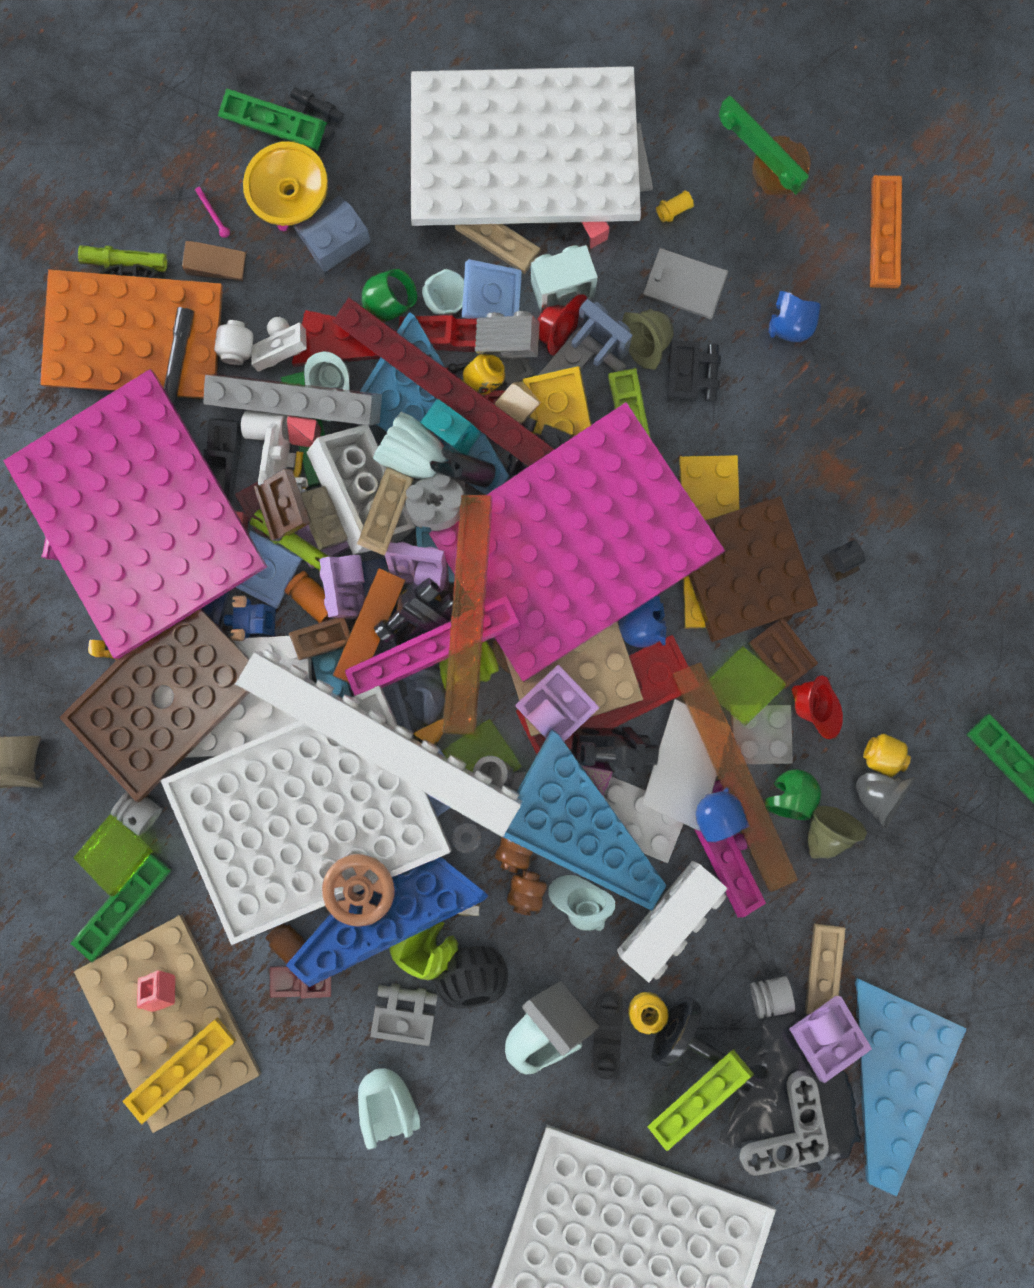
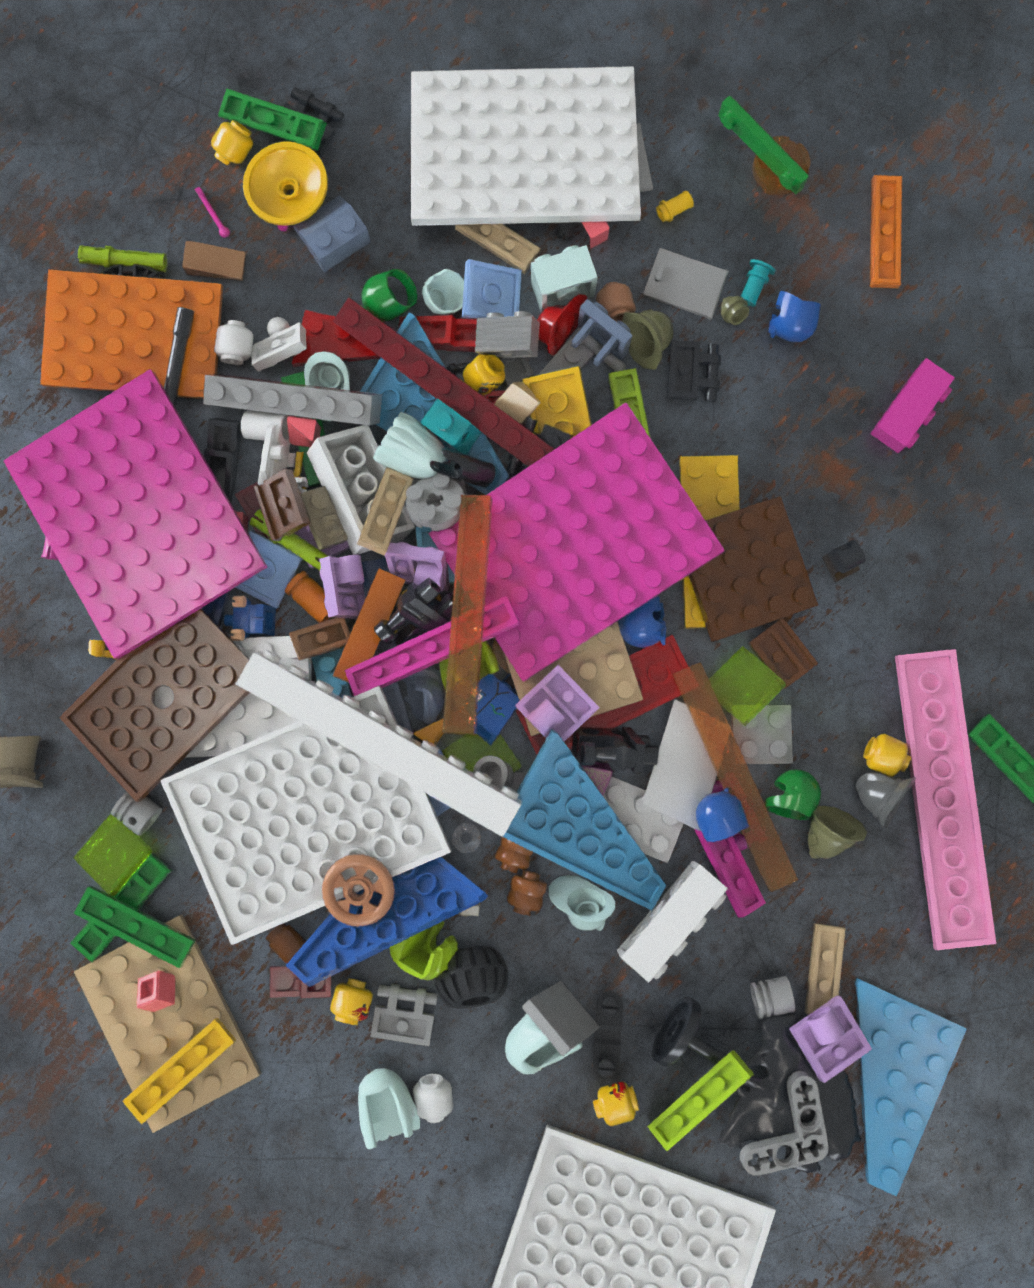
yellow head [628,992,668,1035] -> none
red piece [792,675,843,740] -> none
none -> green plate [74,886,196,968]
none -> yellow head [211,120,253,166]
none -> yellow head [330,978,373,1025]
none -> white head [413,1074,454,1123]
none -> blue torso [450,674,520,746]
none -> yellow head [593,1081,640,1126]
none -> nougat head [596,282,636,322]
none -> olive plate [721,296,750,325]
none -> teal pin [741,259,776,307]
none -> dark pink brick [870,358,955,453]
none -> bright pink plate [895,649,996,950]

